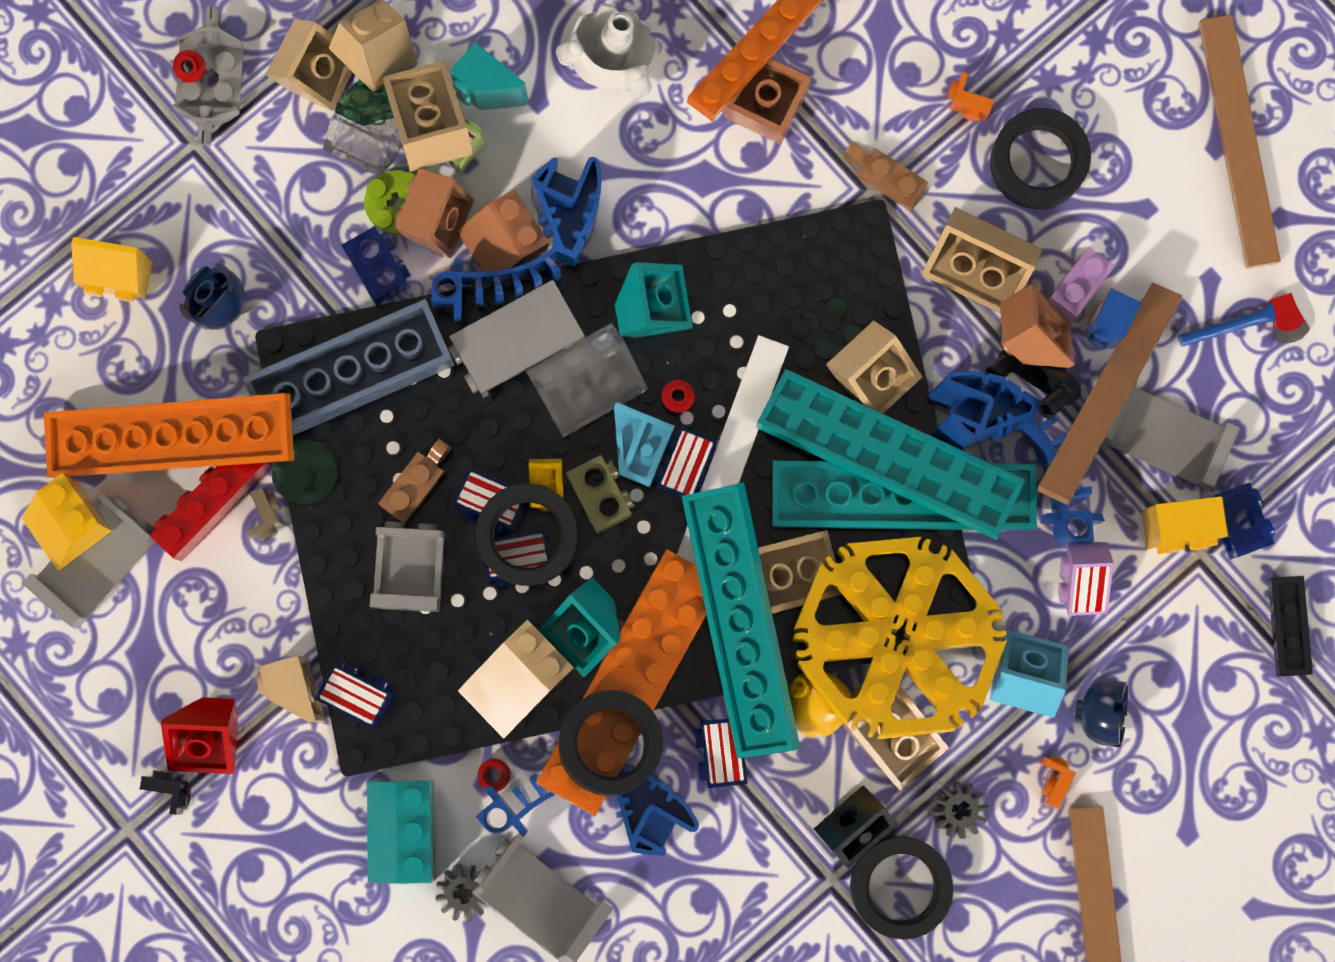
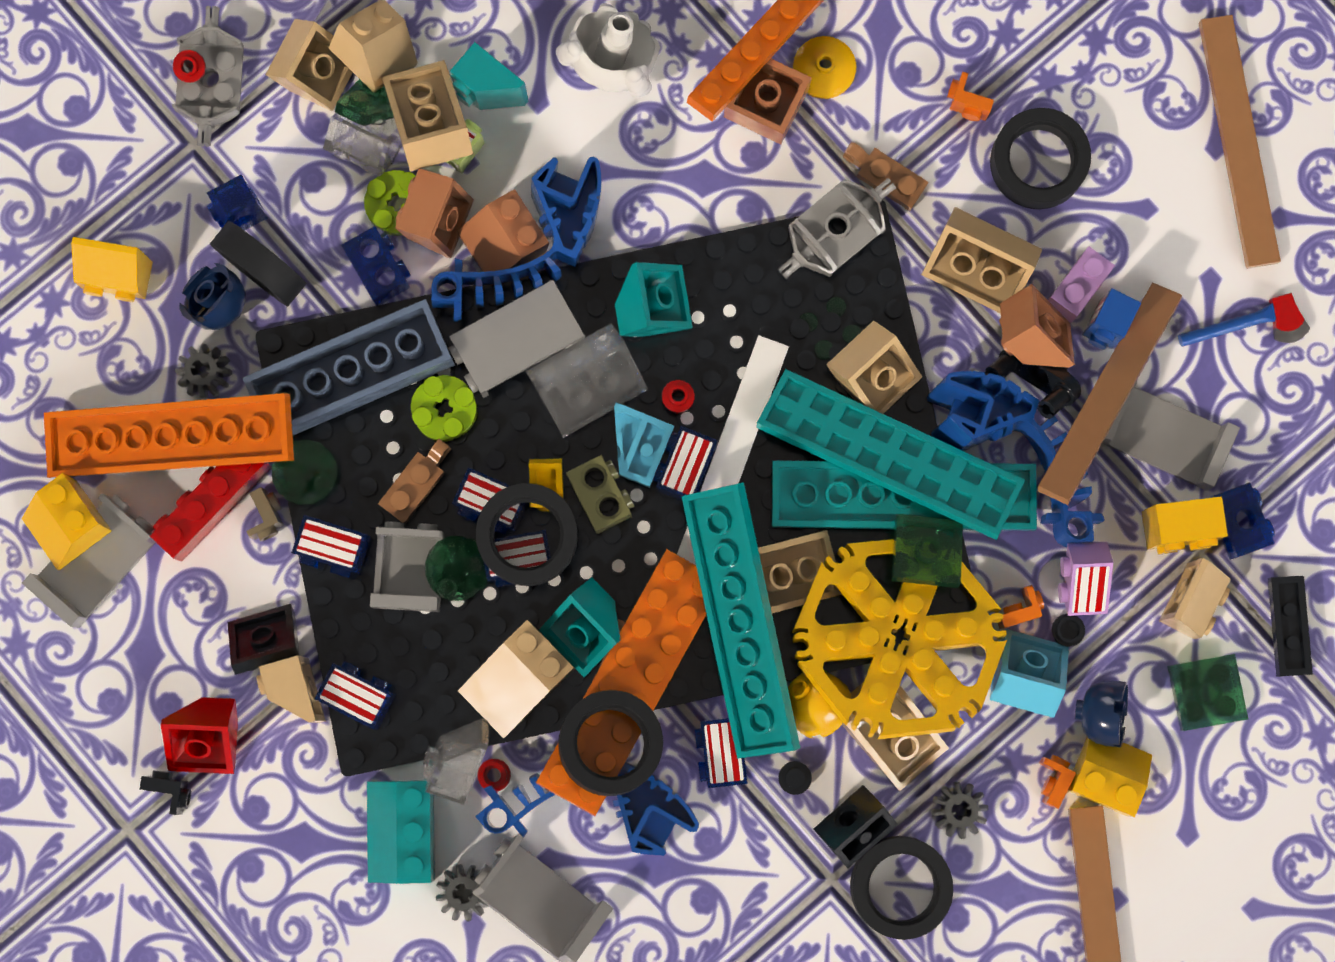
none -> dark grey gear [175,344,232,400]
none -> clear blue brick [207,174,268,231]
none -> black tyre [210,221,307,307]
none -> black plate [227,604,300,675]
none -> brick [291,515,371,578]
none -> lime plate [411,375,477,442]
none -> clear slope [422,718,488,805]
none -> clear green dish [425,536,487,601]
none -> light grey plate [778,178,896,279]
none -> black plate [778,761,812,795]
none -> yellow dish [793,36,856,99]
none -> clear green plate [892,514,963,588]
none -> orange bracket [998,585,1044,630]
none -> black plate [1051,614,1085,647]
none -> yellow slope [1068,737,1152,817]
none -> tan slope [1159,558,1230,639]
none -> clear green plate [1167,654,1248,731]

